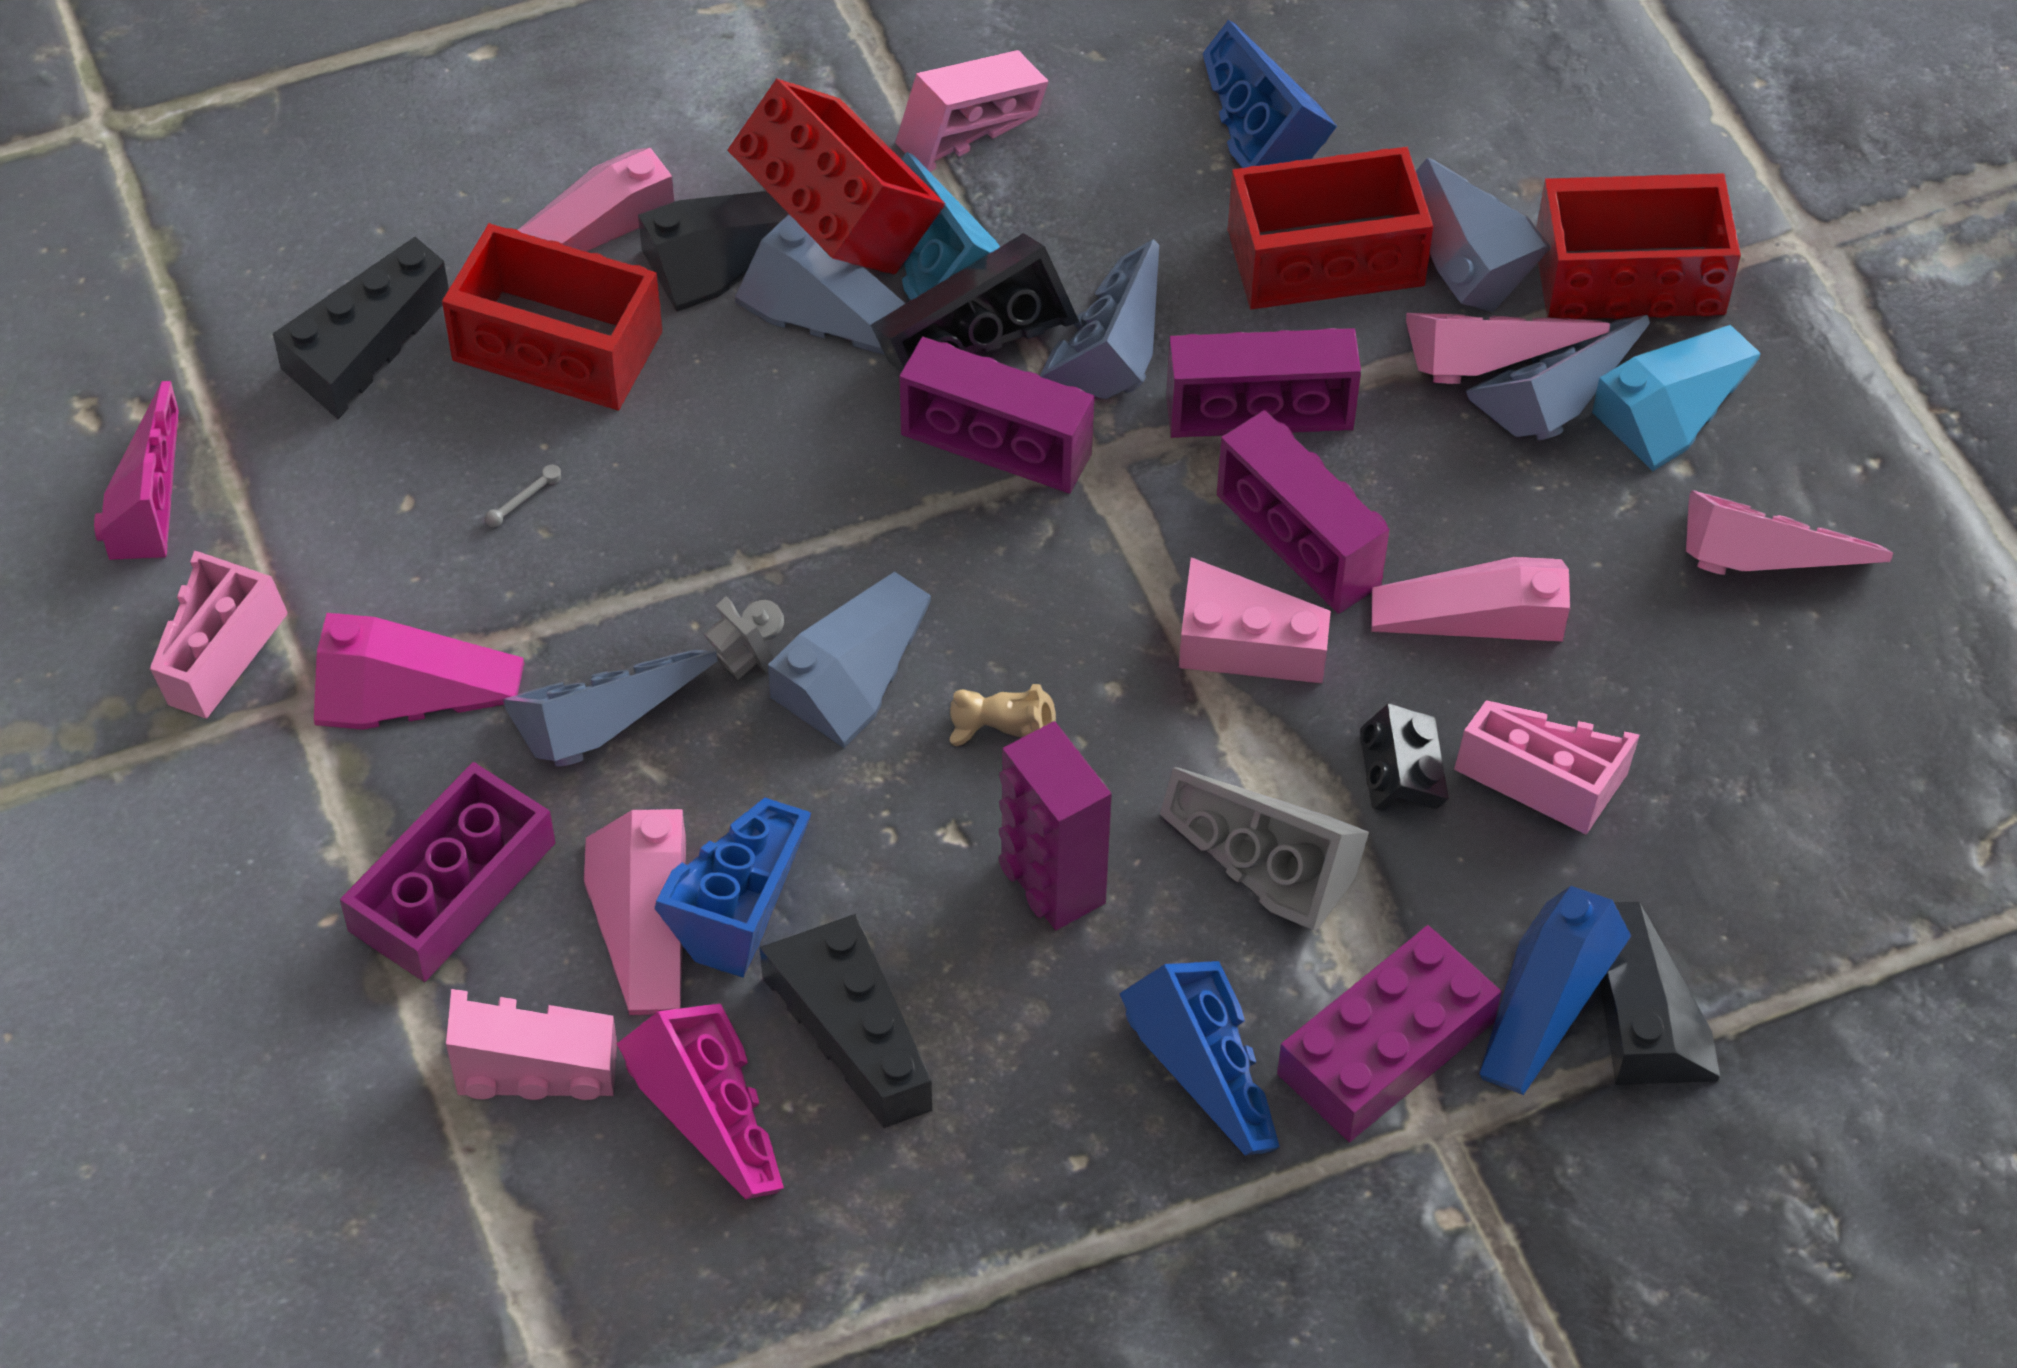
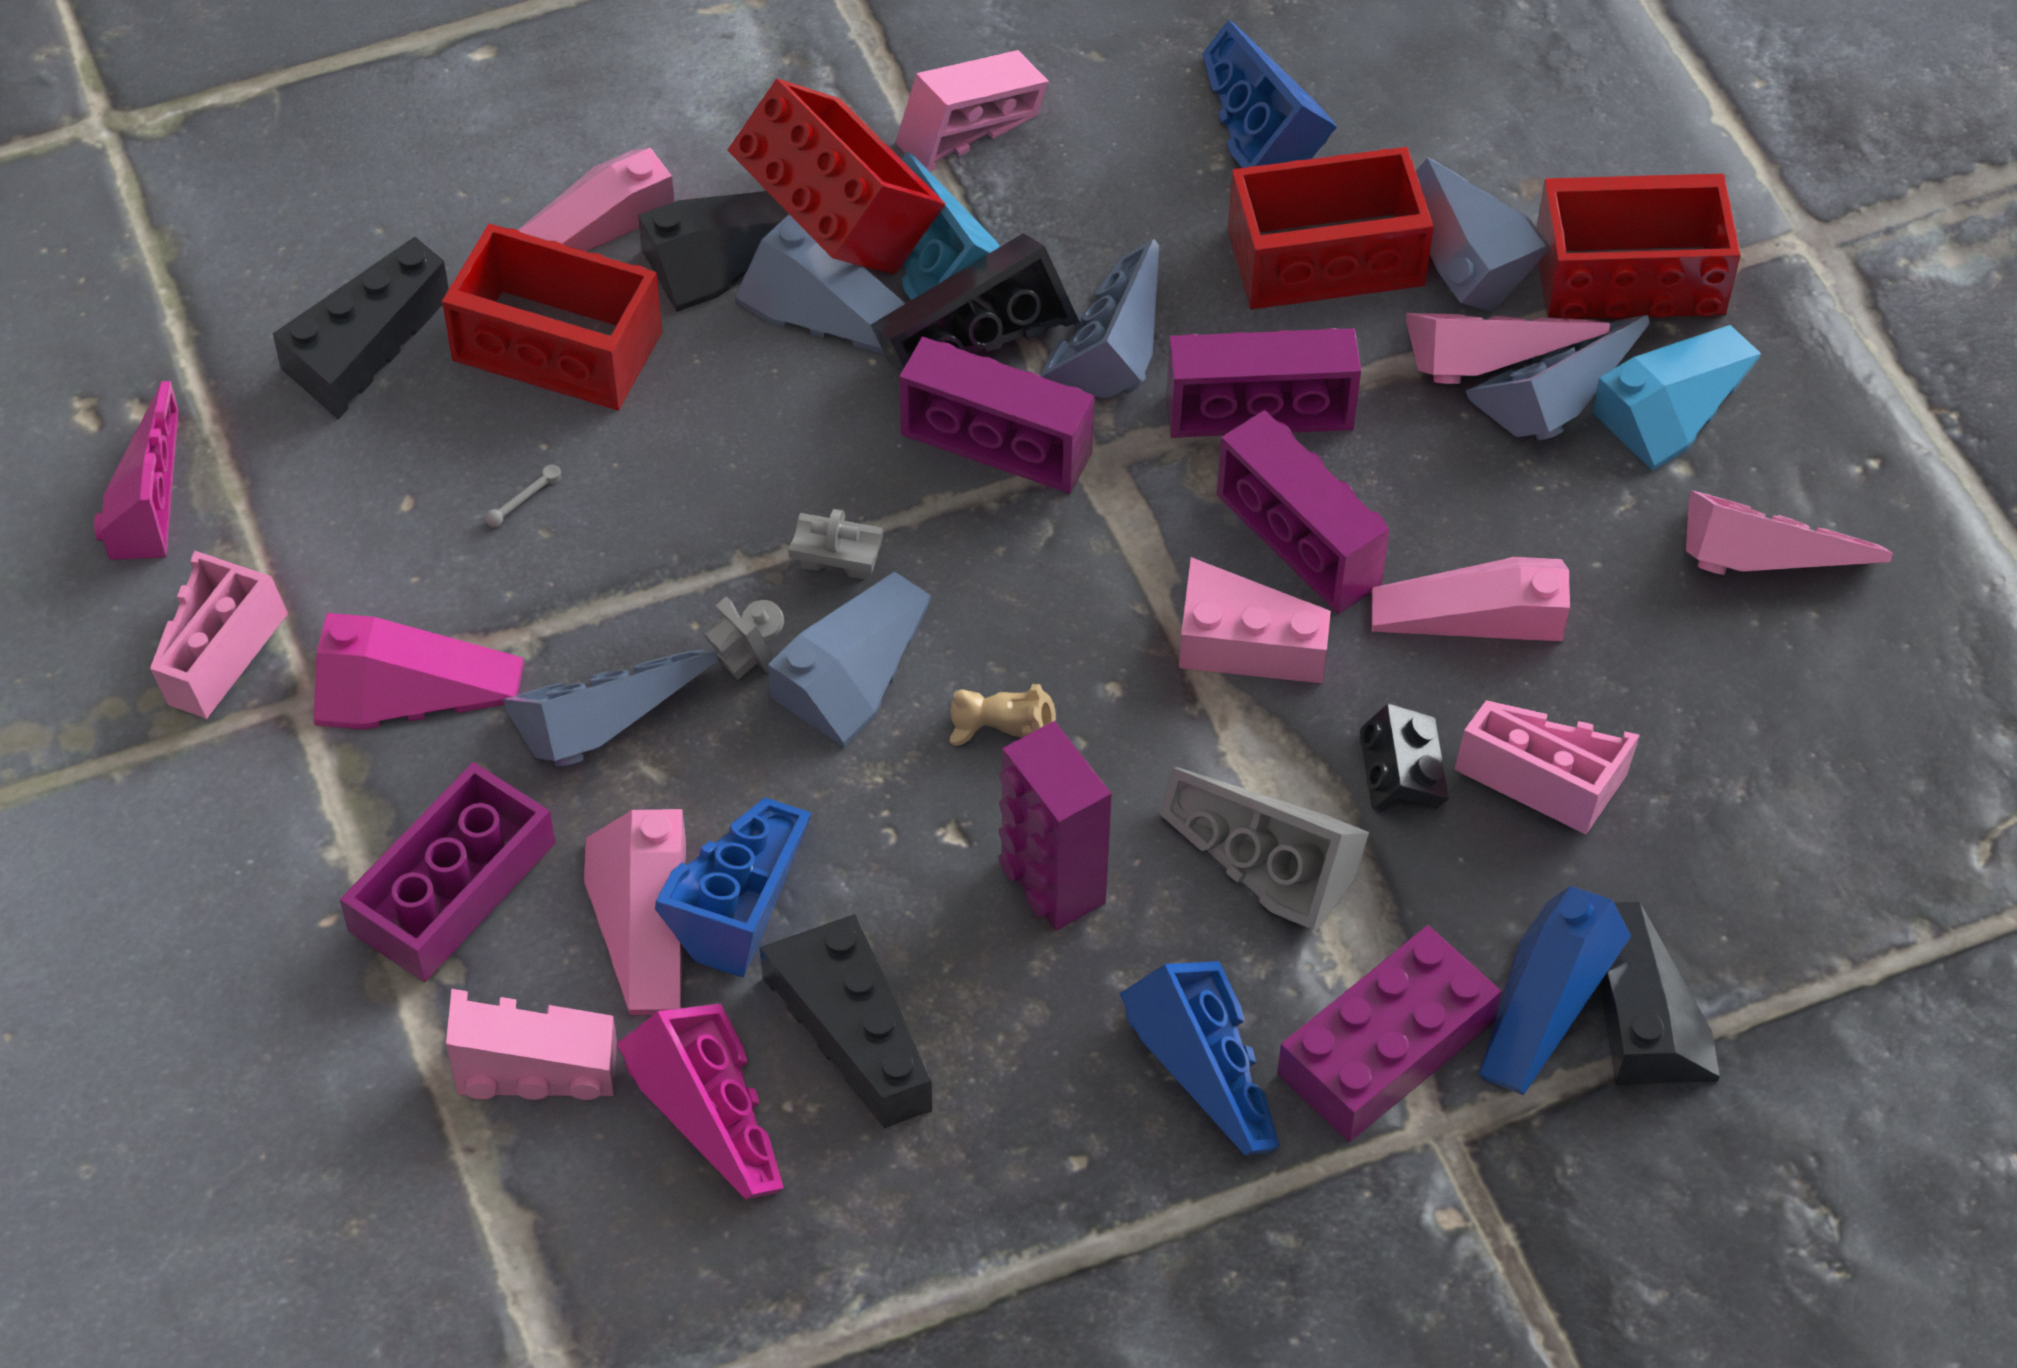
none -> light grey hips [788,509,883,580]

